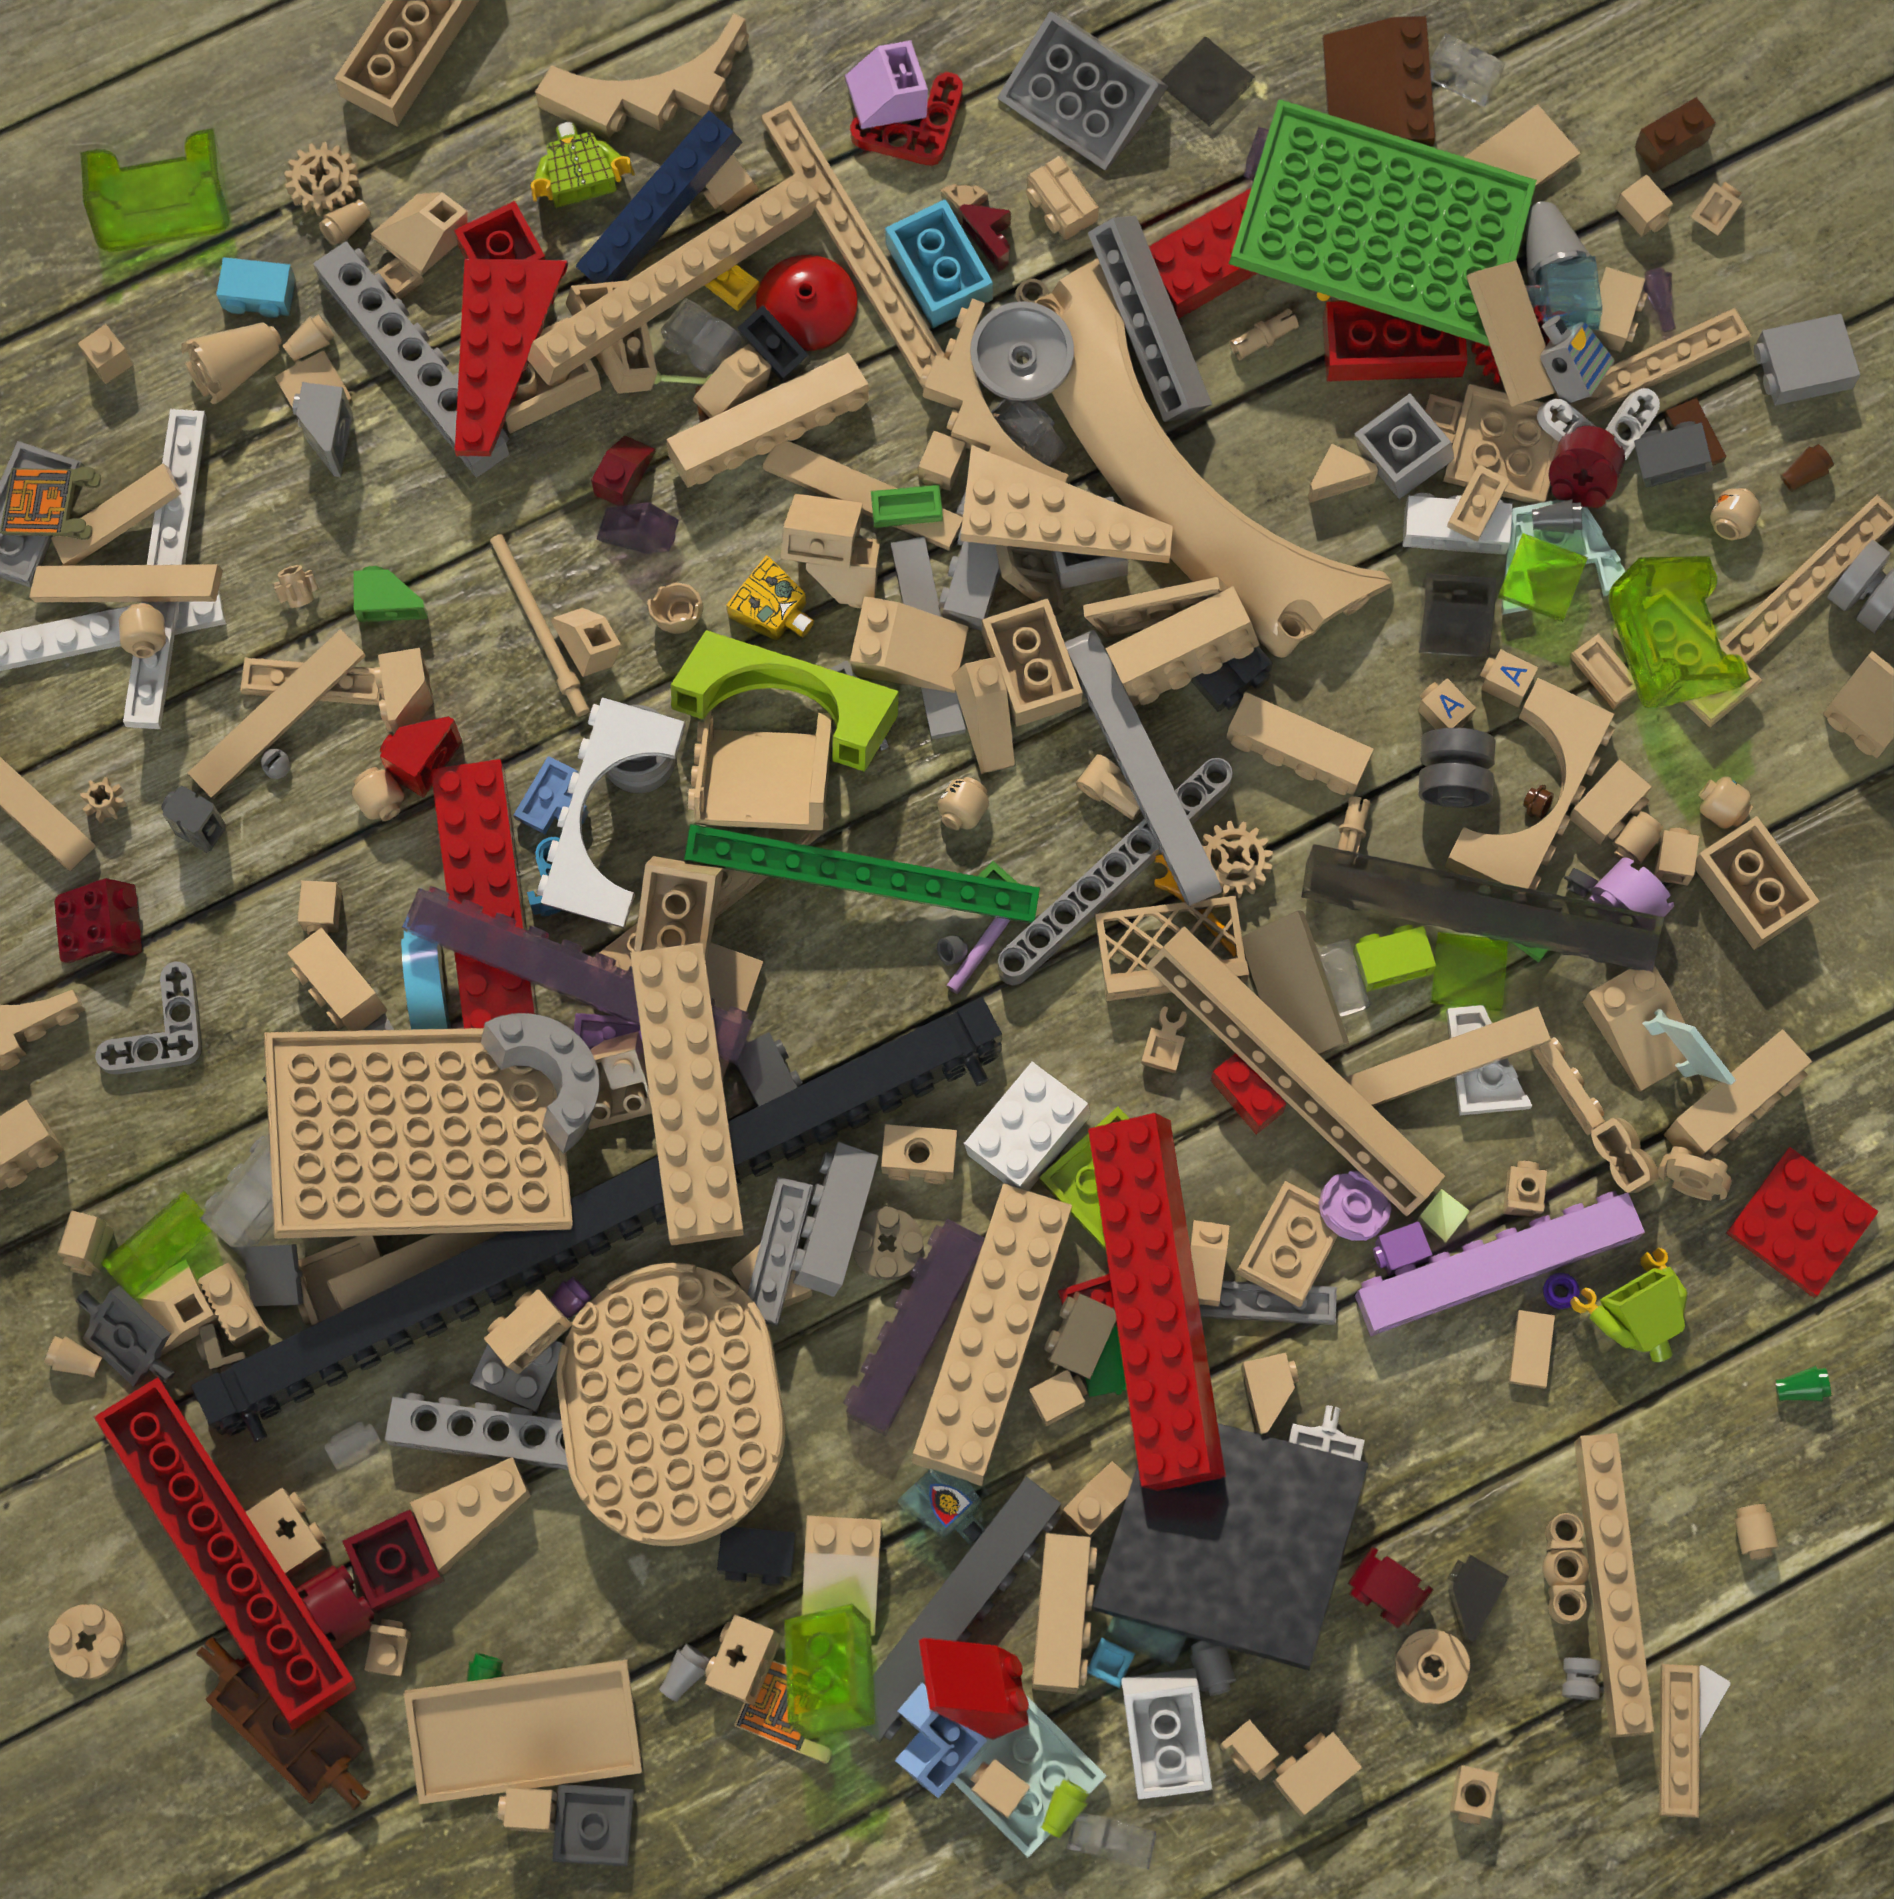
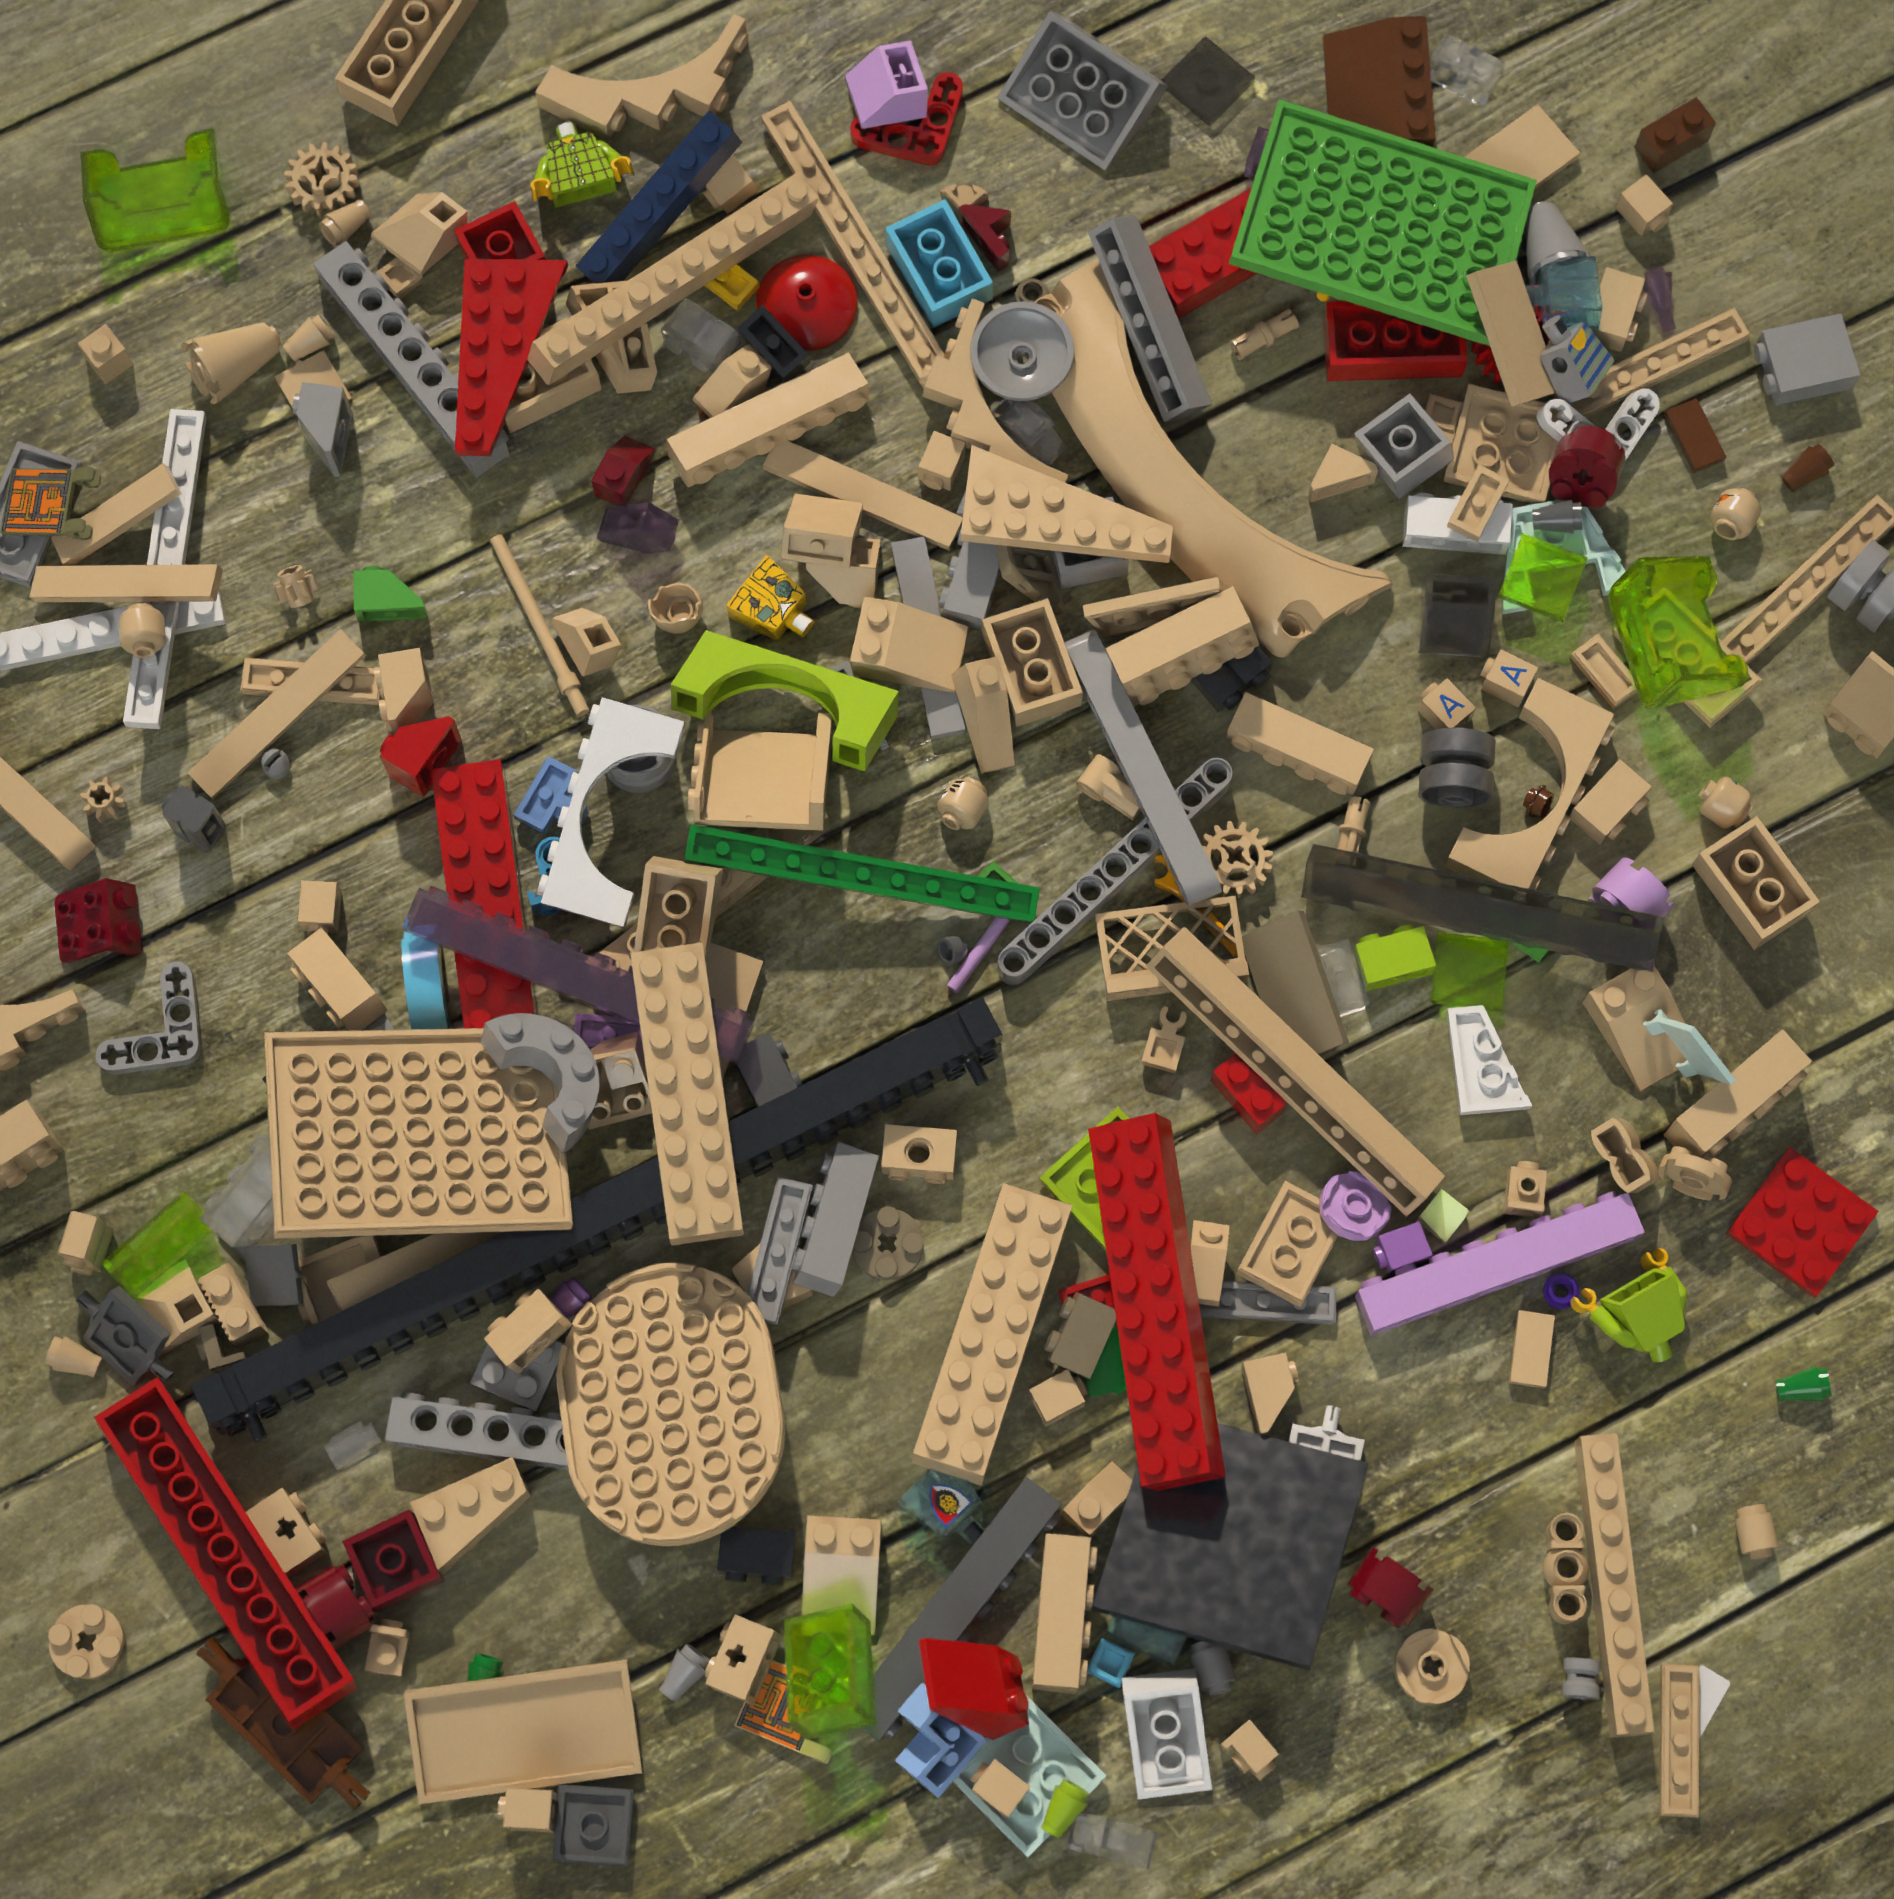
medium azure brick [216,257,296,318] -> none
tan head [352,767,404,821] -> none
yellowish green hinge [653,371,712,384] -> none
clear purple brick [843,1219,985,1436] -> none
bright green tile [871,485,943,528] -> none
white brick [964,1062,1091,1191] -> none
tan brick [1025,156,1099,240] -> none
tan brick [1273,1732,1362,1817] -> none
tan tile [1343,1007,1551,1107] -> none
clear smoke slope [1447,1555,1509,1645] -> none
tan brick [1450,1765,1499,1825] -> none
tan plate [1531,1037,1605,1136] -> none
dark grey plate [1564,868,1598,898] -> none
tan brick [1612,811,1663,864] -> none
dark grey brick [1634,421,1714,488] -> none
tan brick [1653,828,1699,886] -> none
tan bracket [1691,182,1744,236] -> none

